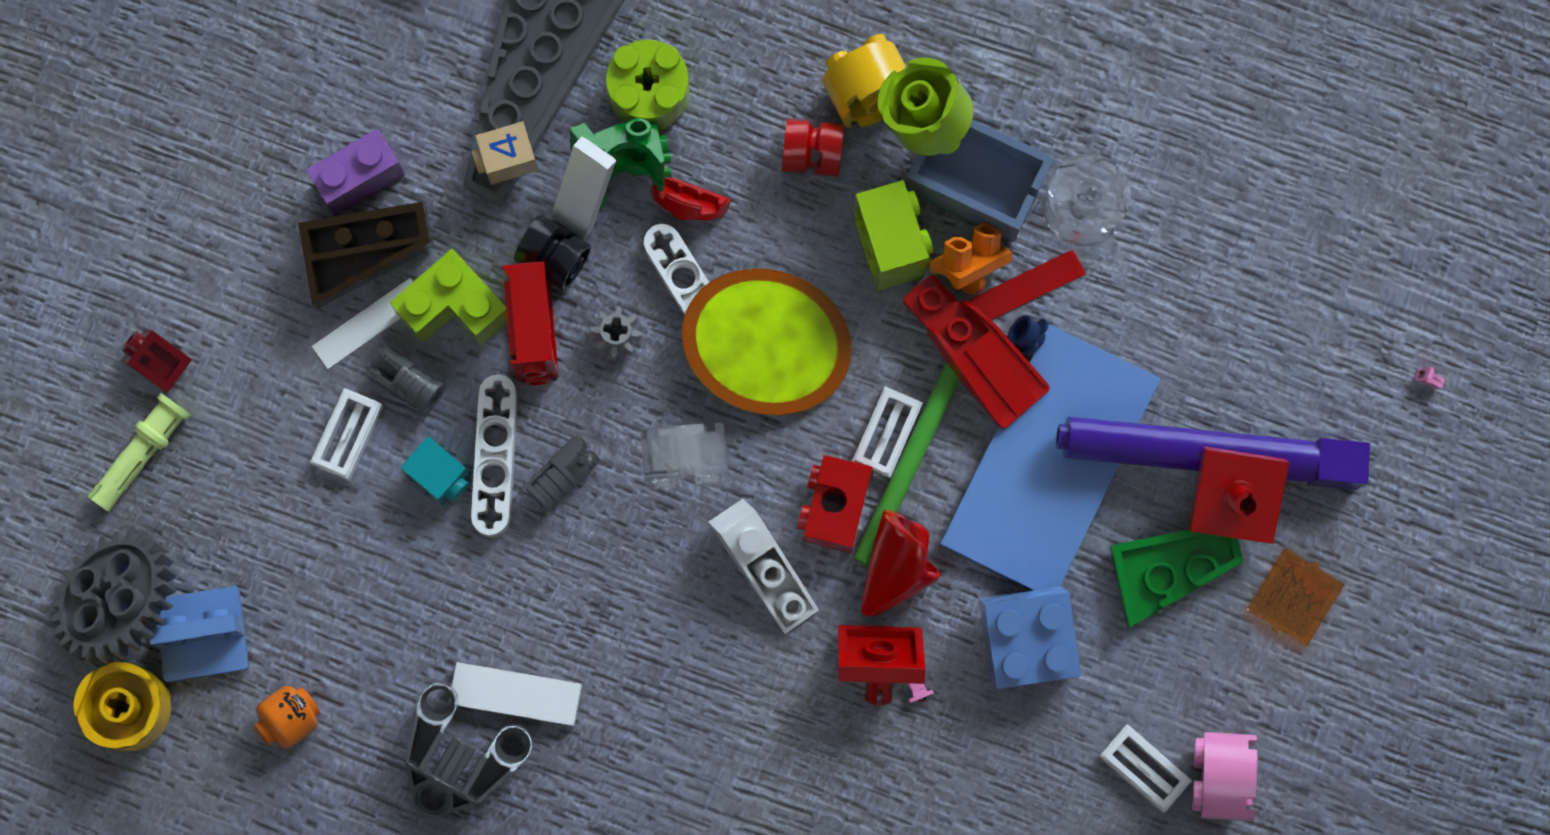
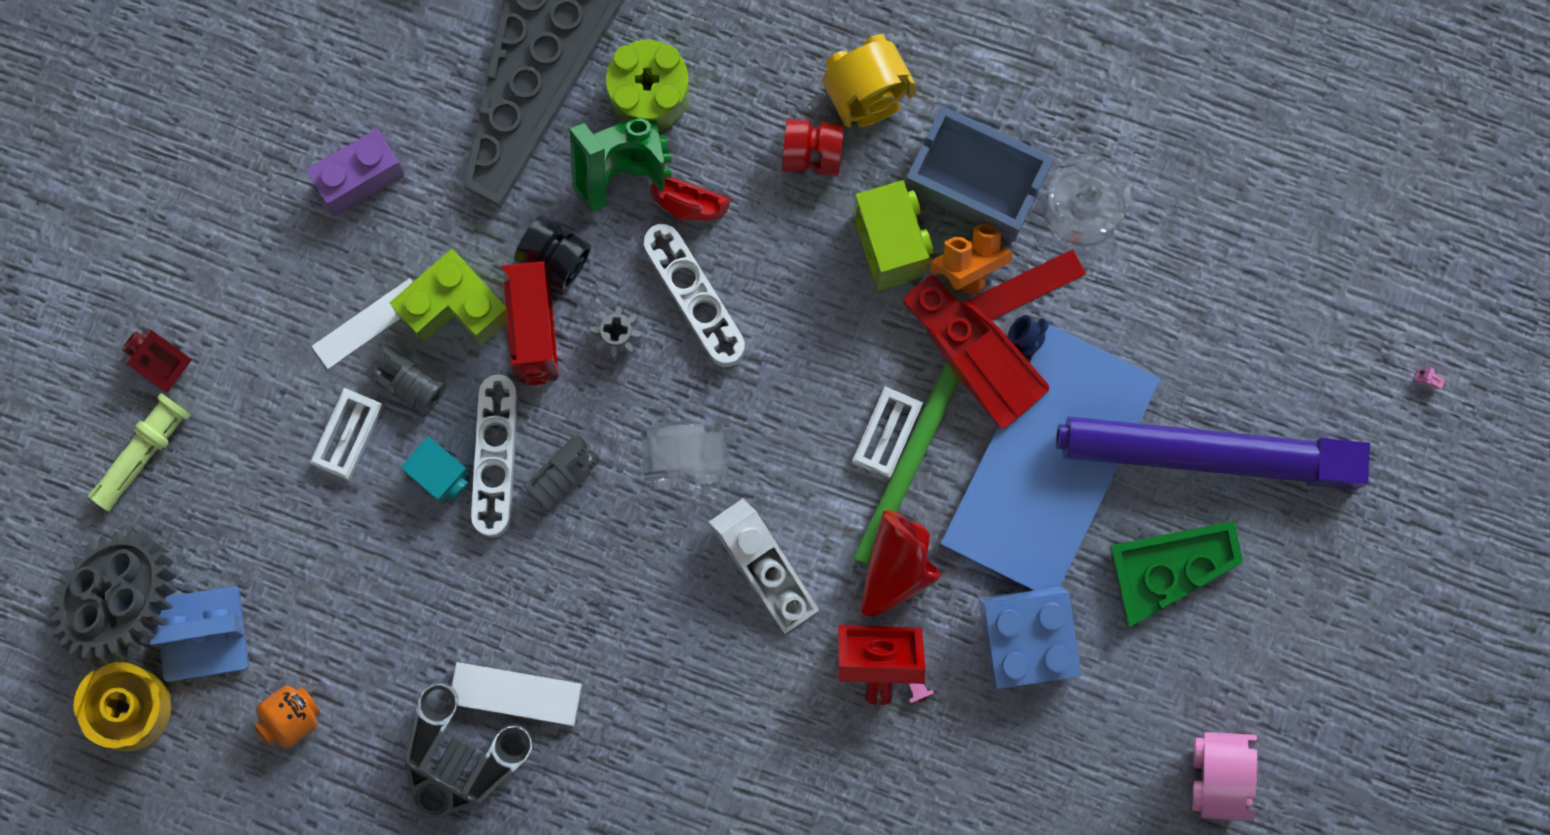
dark brown wedge [298,202,434,308] -> none
tan brick [472,121,538,185] -> none
white tile [551,137,616,240] -> none
clear neon green sticker [682,268,851,415] -> none
red brick [797,455,873,553] -> none
lime brick [878,58,973,156] -> none
white tile [1098,724,1192,813] -> none
red tile [1188,446,1289,544] -> none
clear orange piece [1246,547,1345,647] -> none

